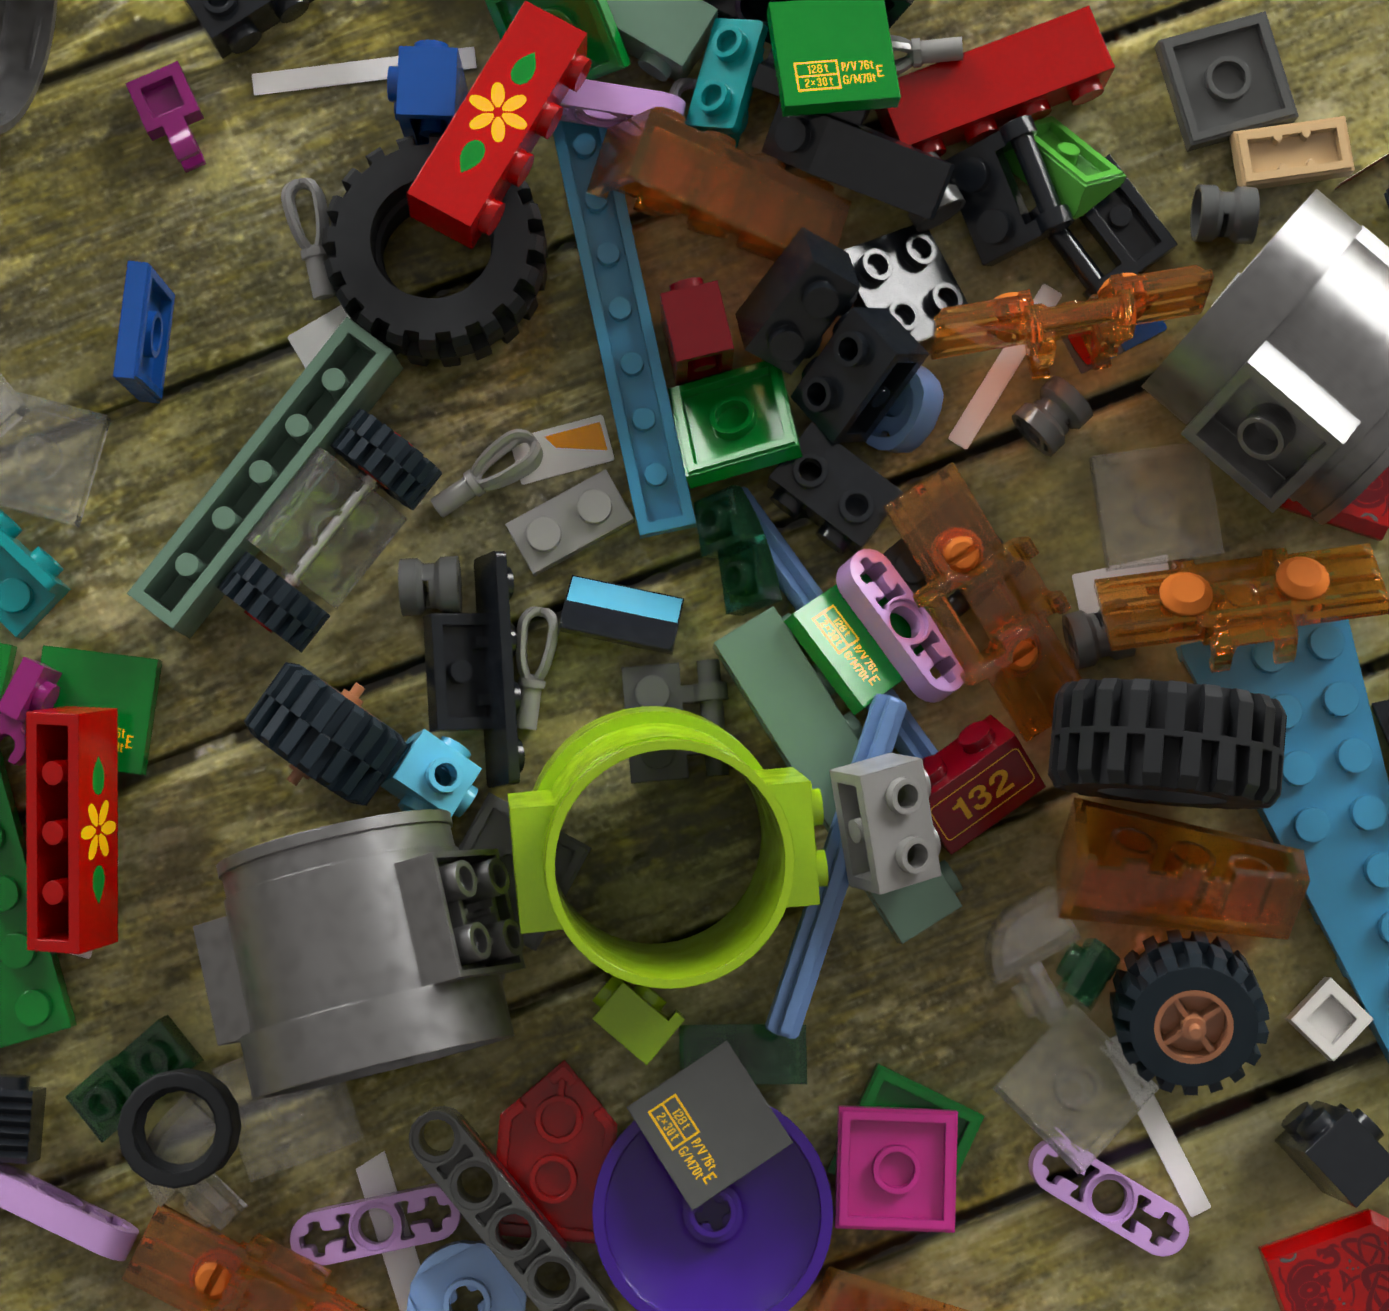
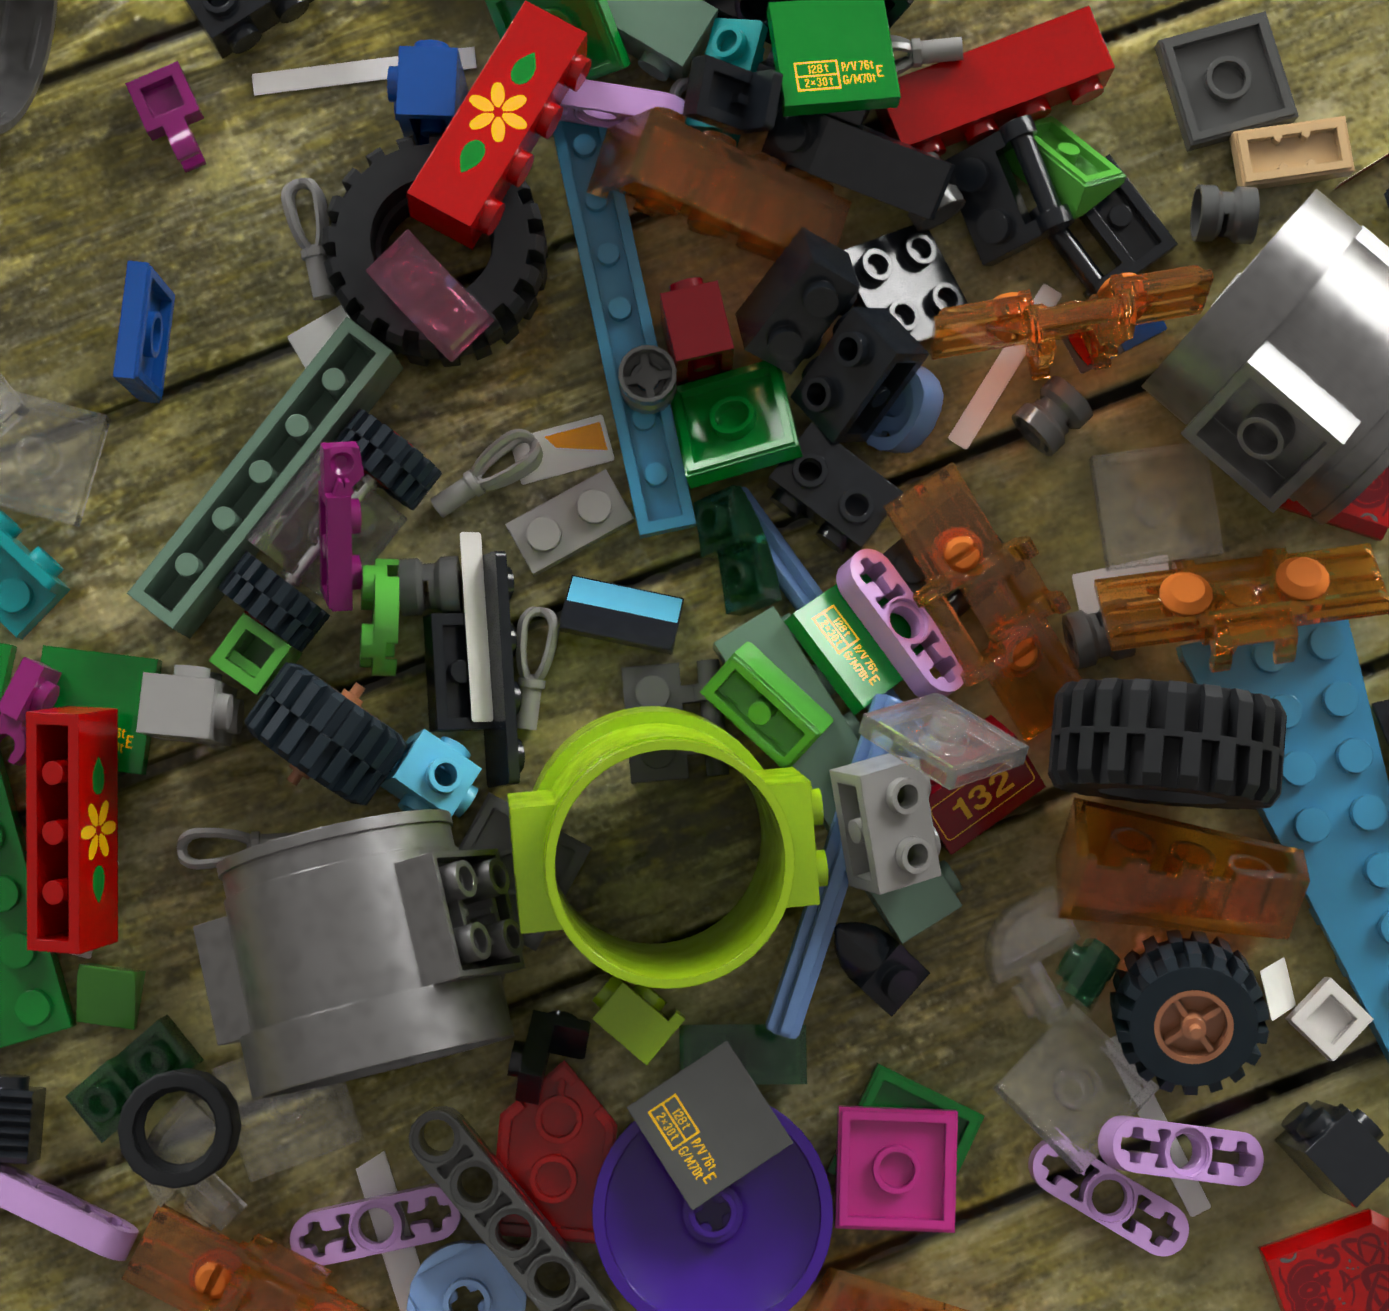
none -> bright green slope [76,963,146,1030]
none -> light grey brick [136,665,244,747]
none -> light grey piece [177,828,299,870]
none -> bright green brick [209,613,303,696]
none -> magenta hinge [318,441,364,612]
none -> bright green plate [359,558,399,676]
none -> clear pink slope [365,229,495,362]
none -> white sticker [459,532,494,722]
none -> black bracket [507,1010,591,1105]
none -> dark grey wheel [618,345,677,414]
none -> black bracket [683,55,783,135]
none -> bright green slope [700,642,833,768]
none -> black plate [834,922,930,1017]
none -> clear plate [858,693,1029,790]
none -> lavender beam [1098,1115,1264,1186]
none -> white sticker [1260,957,1296,1021]

